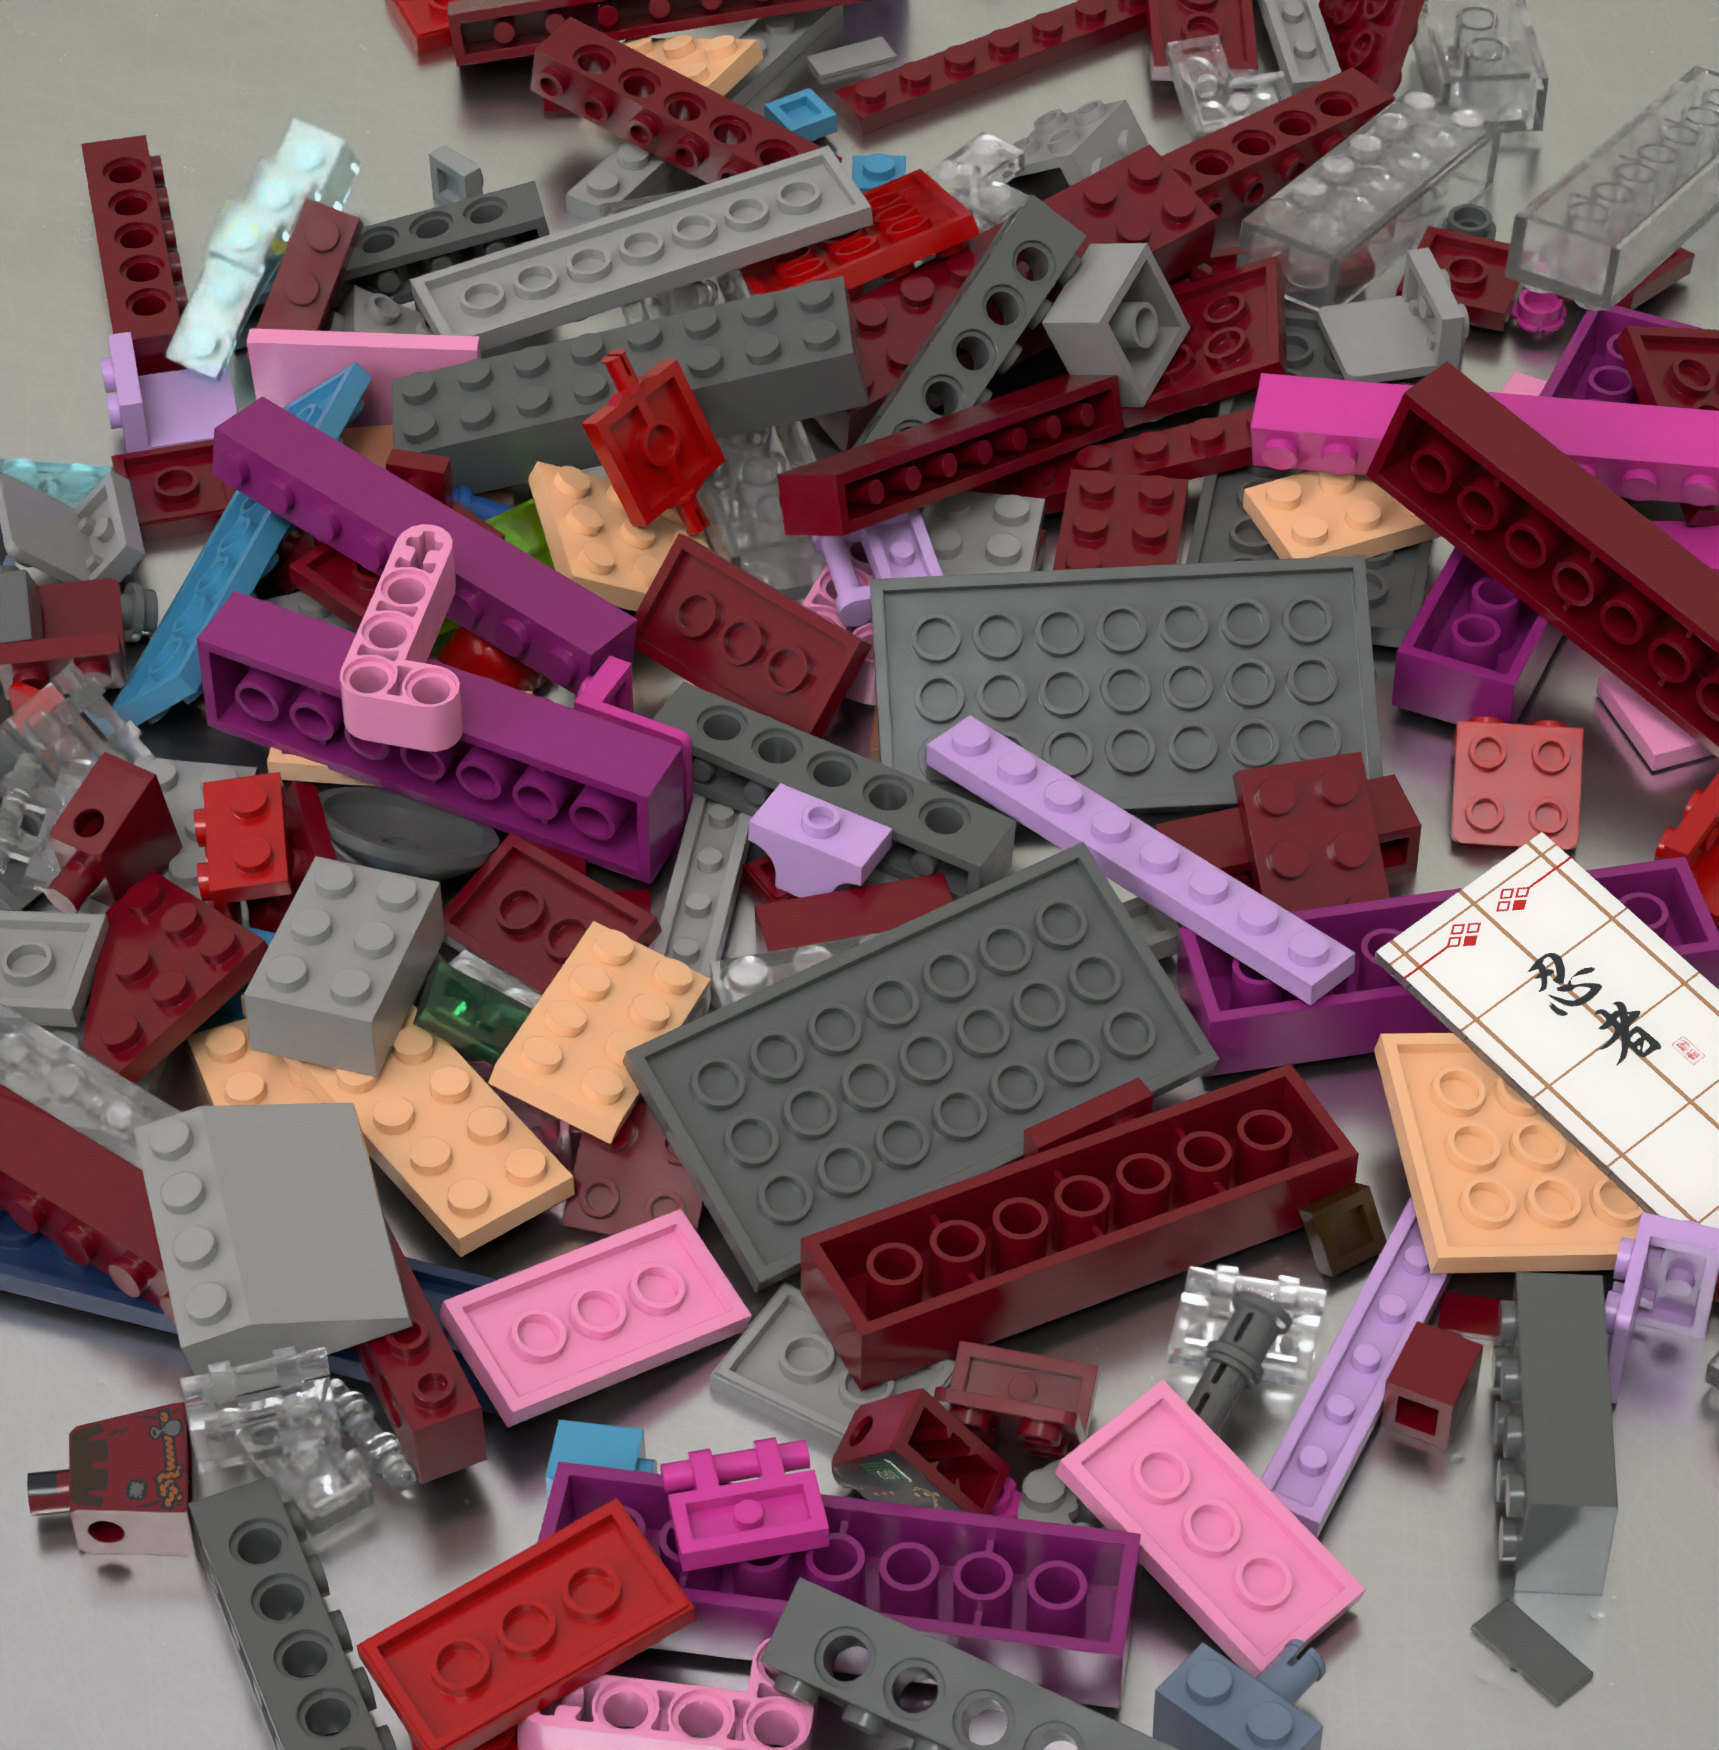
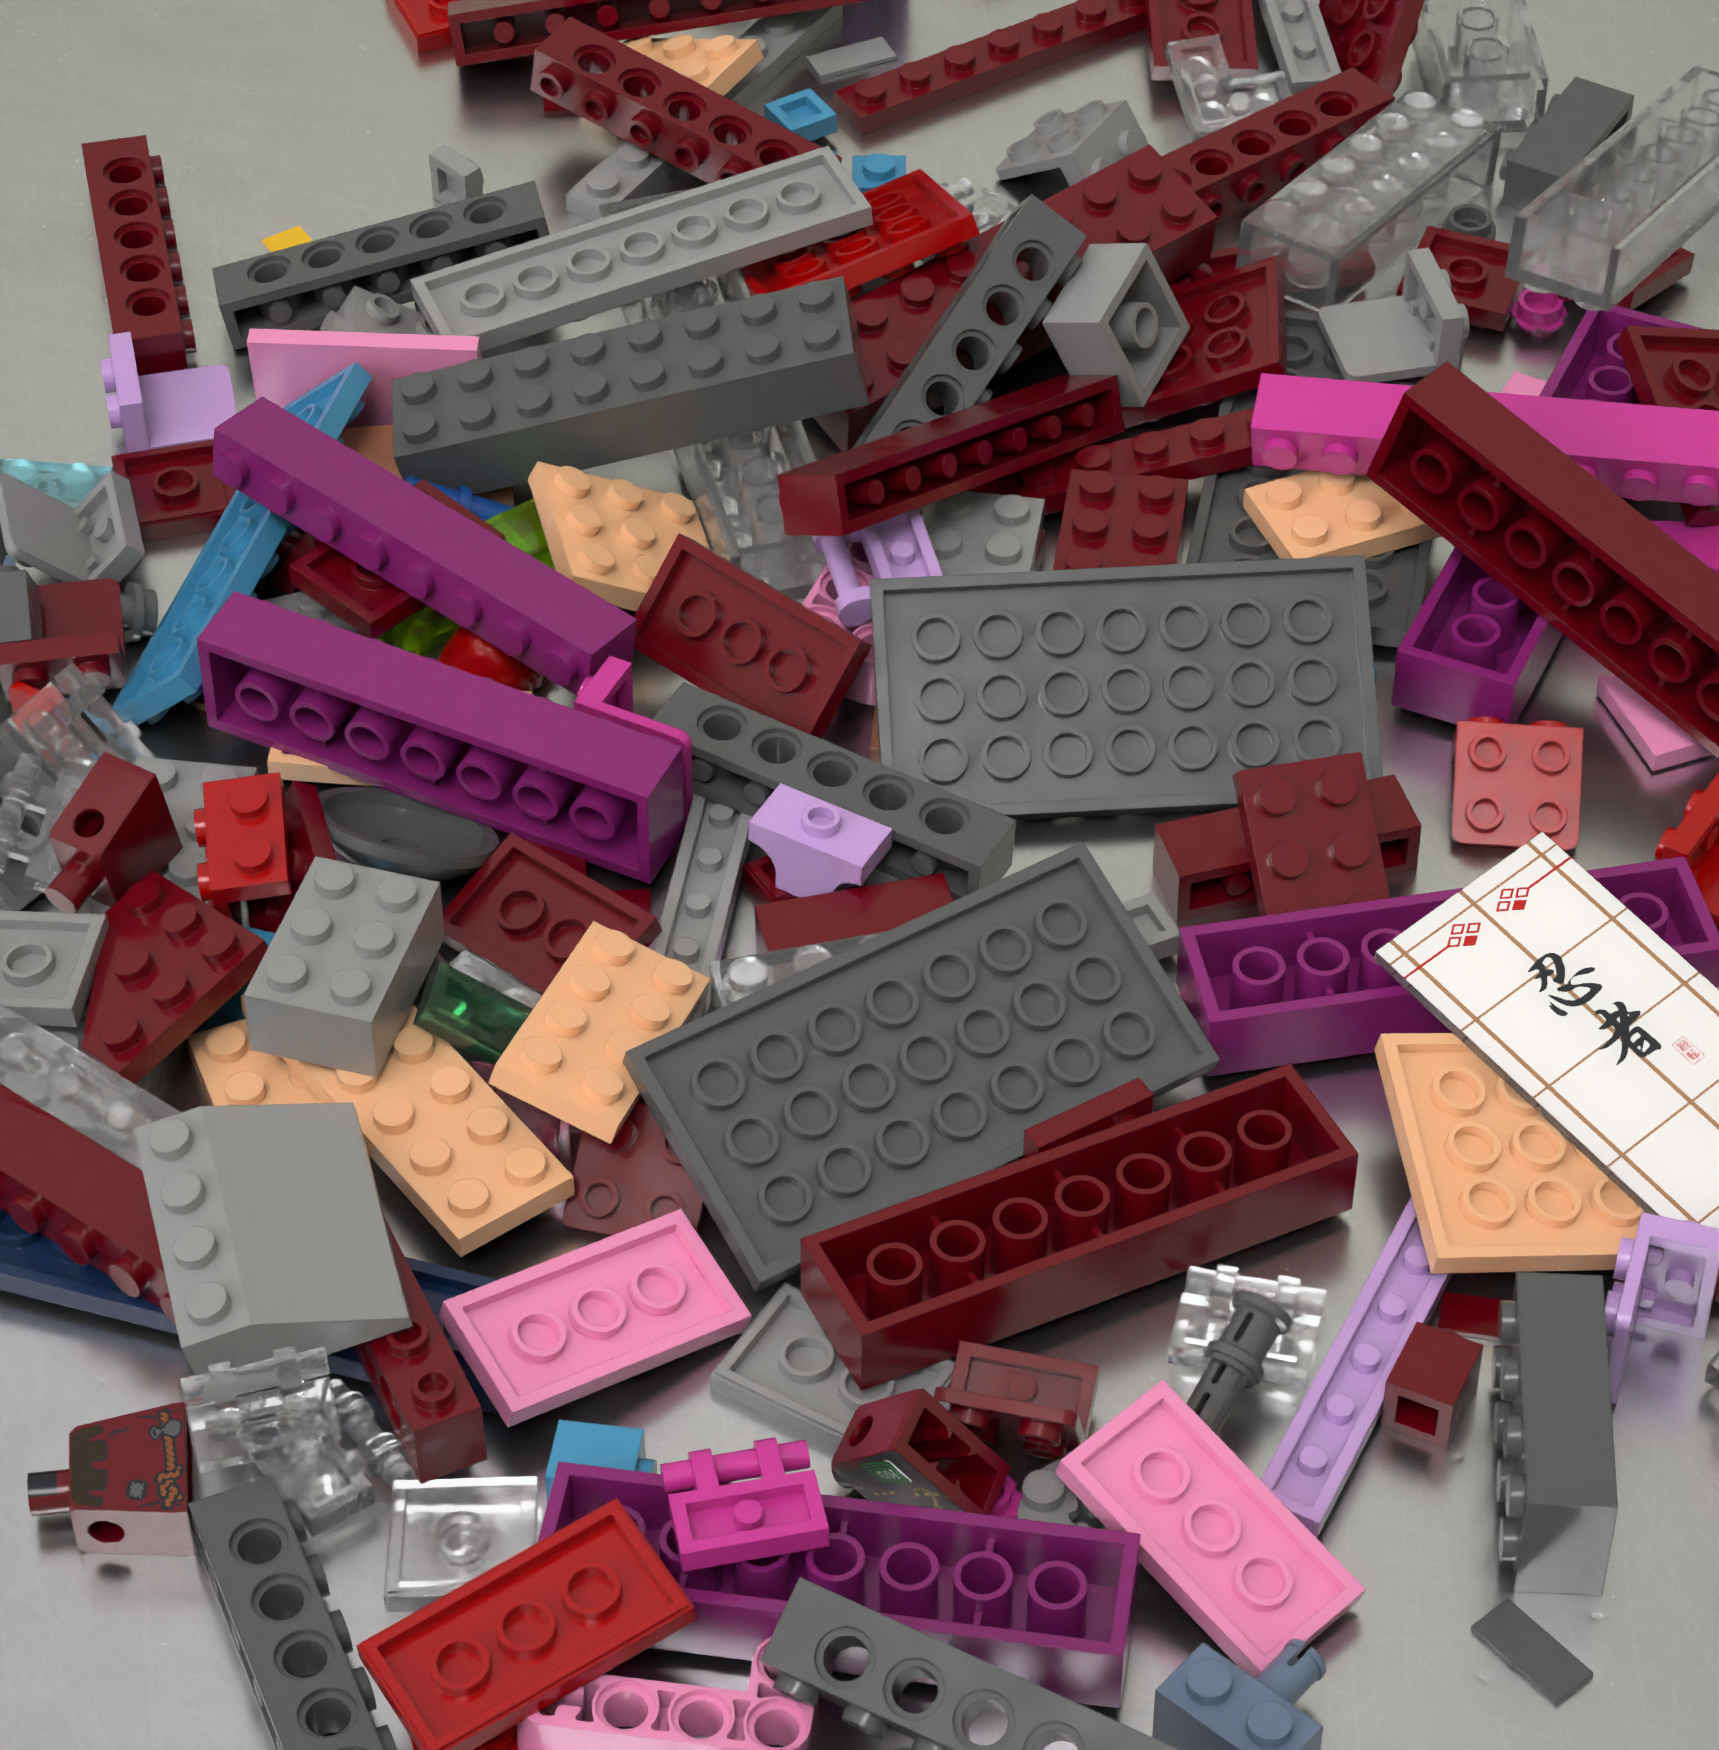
clear light blue arch [164,118,361,382] -> none
dark red brick [245,197,364,361] -> none
bright pink beam [339,524,463,752] -> none
dark red plate [386,448,454,508] -> none
red plate [581,348,726,535] -> none
clear plate [926,131,1029,233] -> none
lavender plate [926,715,1356,1005] -> none
dark brown plate [1299,1182,1387,1276] -> none
none -> clear plate [383,1476,539,1612]
none -> dark grey brick [1499,76,1634,223]

